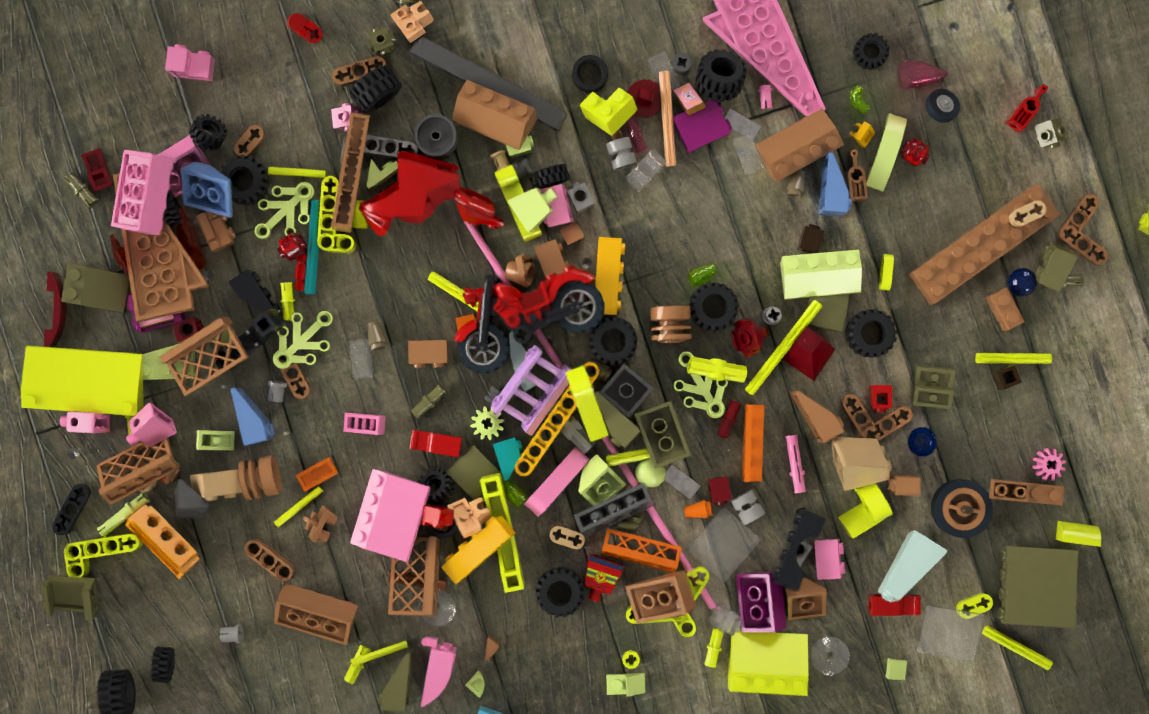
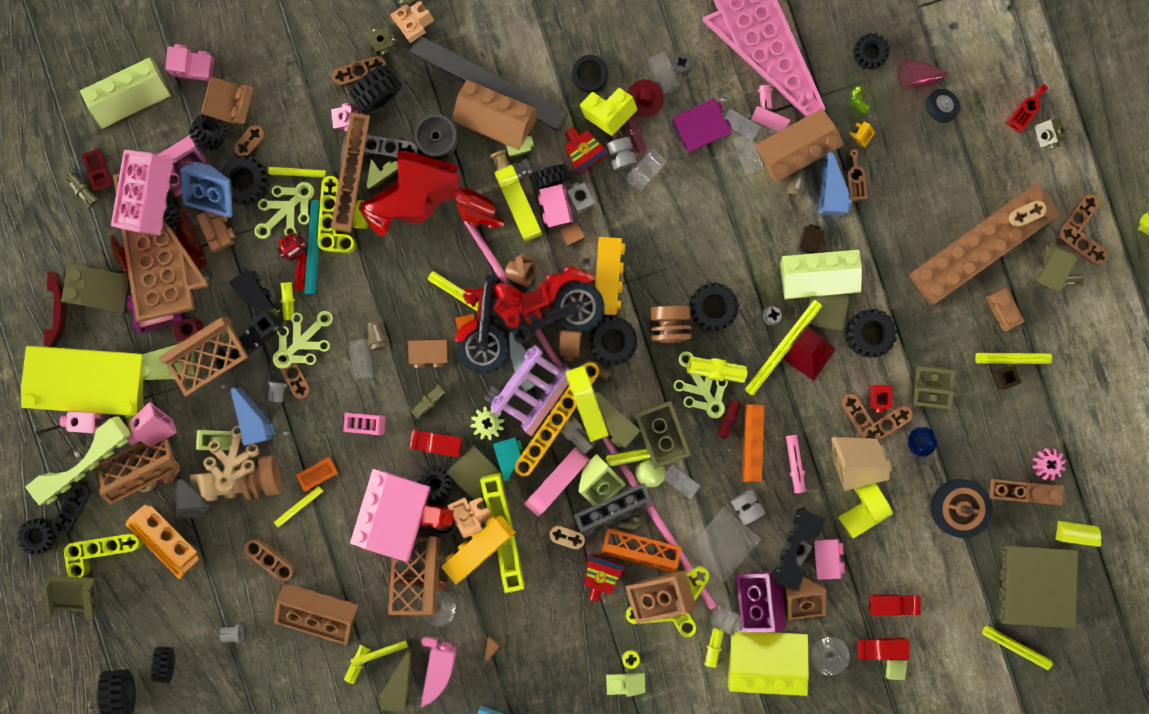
yellowish green pin [97,492,150,537] -> none
red piece [287,13,323,43] -> none
medium nougat hips [303,505,338,543] -> none
yellowish green tile [465,670,485,698] -> none
clear neon green cone [503,479,529,508] -> none
yellowish green torso [508,188,558,232] -> none
medium nougat brick [534,239,570,278] -> none
black tyre [536,567,584,618] -> none
dark grey brick [599,364,654,418] -> none
light nougat axle [659,71,676,167] -> none
tile [673,82,706,116] -> none
orange cone [684,500,713,518] -> none
clear neon green cone [687,263,717,287] -> none
black tyre [695,49,747,102] -> none
dark red brick [708,476,731,505] -> none
dark red tile [731,319,769,357] -> none
medium nougat slope [789,390,844,443] -> none
yellowish green slope [866,113,907,192] -> none
light aqua slope [877,530,948,602] -> none
neon yellow beam [879,254,894,291] -> none
medium nougat brick [886,474,920,496] -> none
dark red head [900,138,930,167] -> none
clear piece [917,605,984,662] -> none
neon yellow beam [956,593,993,618] -> none
clear blue hair [1007,268,1037,297] -> none
none -> black tyre [17,518,56,554]
none -> yellowish green arch [25,416,132,505]
none -> yellowish green slope [80,58,171,129]
none -> medium nougat bracket [201,77,254,125]
none -> tan plant [204,426,259,493]
none -> medium nougat slope [560,331,580,361]
none -> red torso [565,127,608,176]
none -> bright pink sticker [751,106,790,131]
none -> red piece [857,638,910,660]

